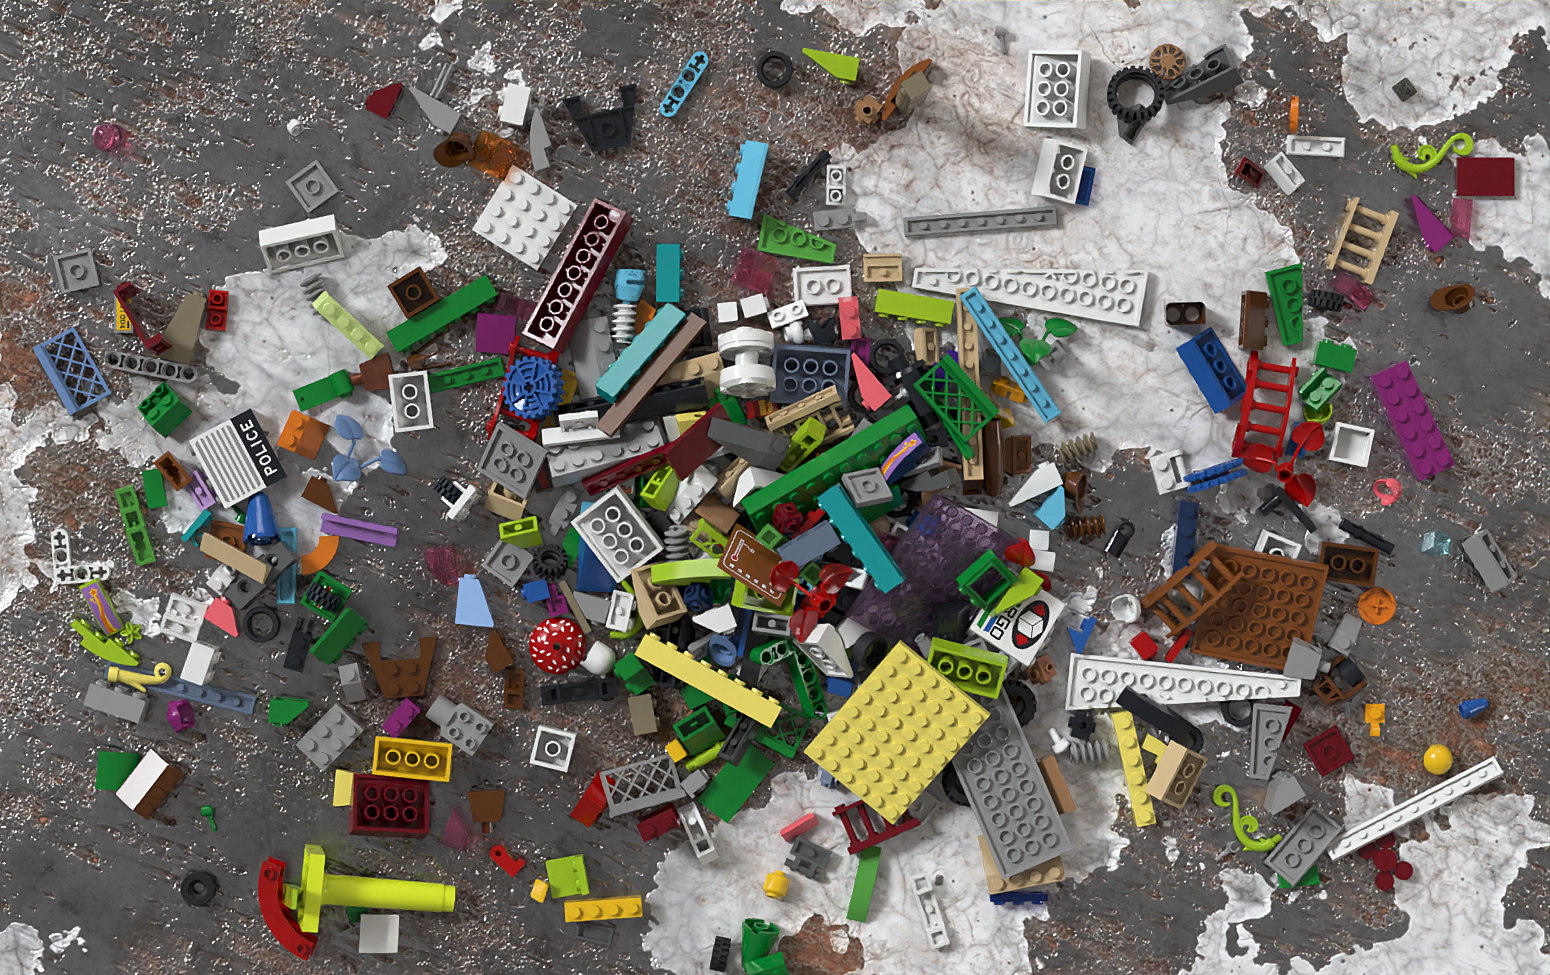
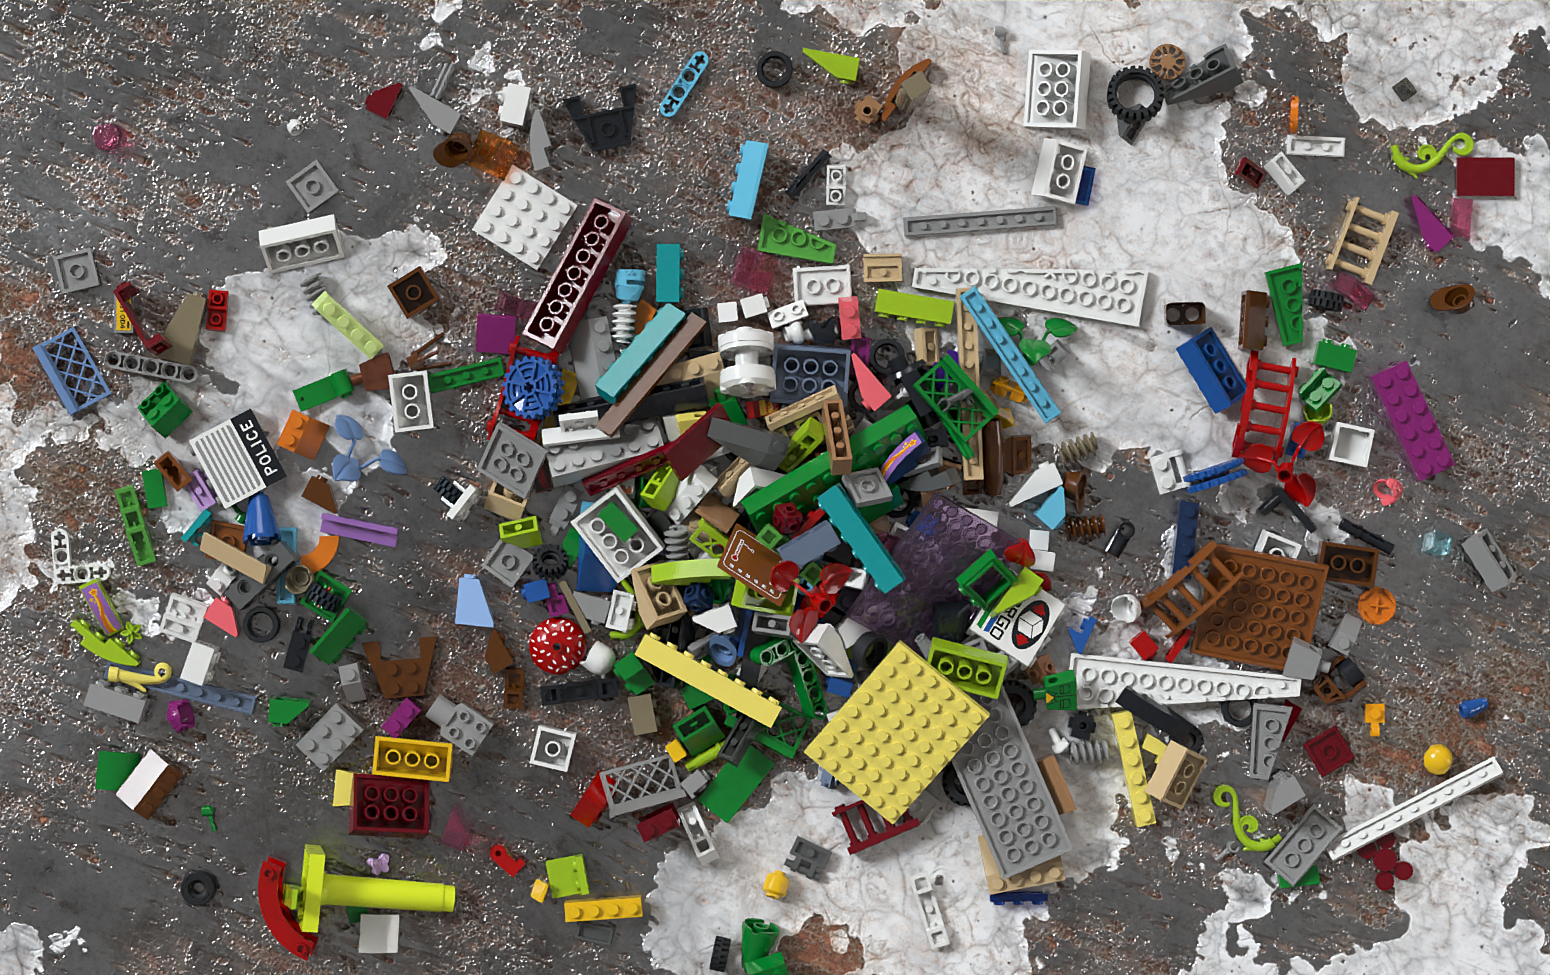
green brick [386,275,498,354] -> none
clear pink slope [424,545,459,585] -> none
reddish brown torso [468,789,506,833] -> none
coral slope [780,811,819,843] -> none
bright green slope [846,846,882,923] -> none
none -> dark tan hair [285,565,314,595]
none -> lavender piece [367,853,389,875]
none -> green tile [598,501,639,543]
none -> medium nougat brick [822,400,852,475]
none -> dark grey piece [937,388,974,413]
none -> green torso [1032,670,1077,711]

